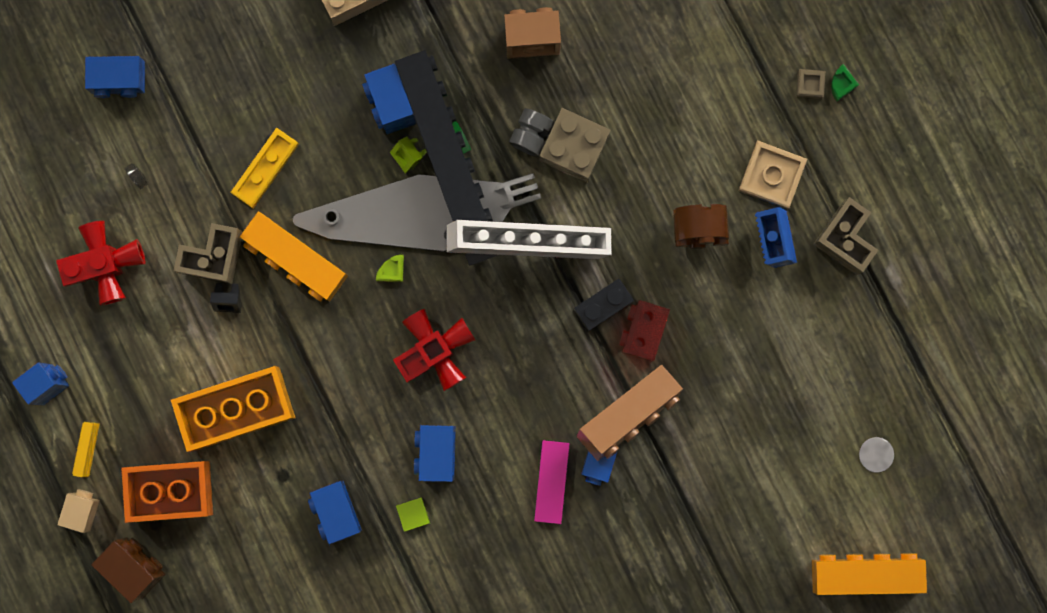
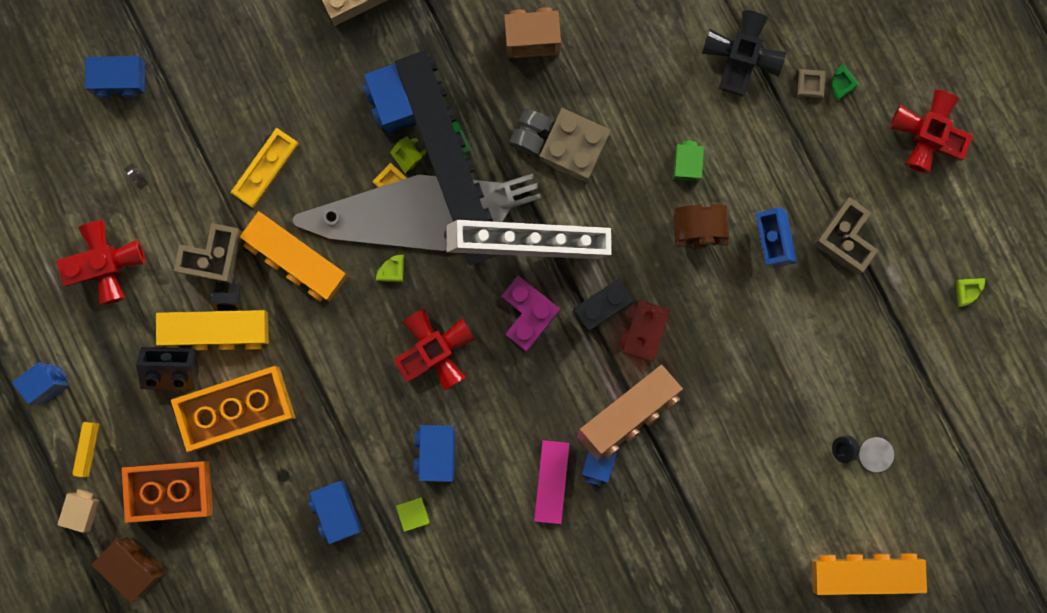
tan tile [738,141,807,210] -> none
none -> black brick [136,347,199,390]
none -> yellow brick [156,310,269,351]
none -> yellow tile [372,163,407,188]
none -> magenta brick [501,276,560,353]
none -> bright green brick [673,141,704,182]
none -> black brick [702,10,786,97]
none -> black tile [832,435,860,463]
none -> red brick [889,90,973,174]
none -> lime tile [956,278,985,307]

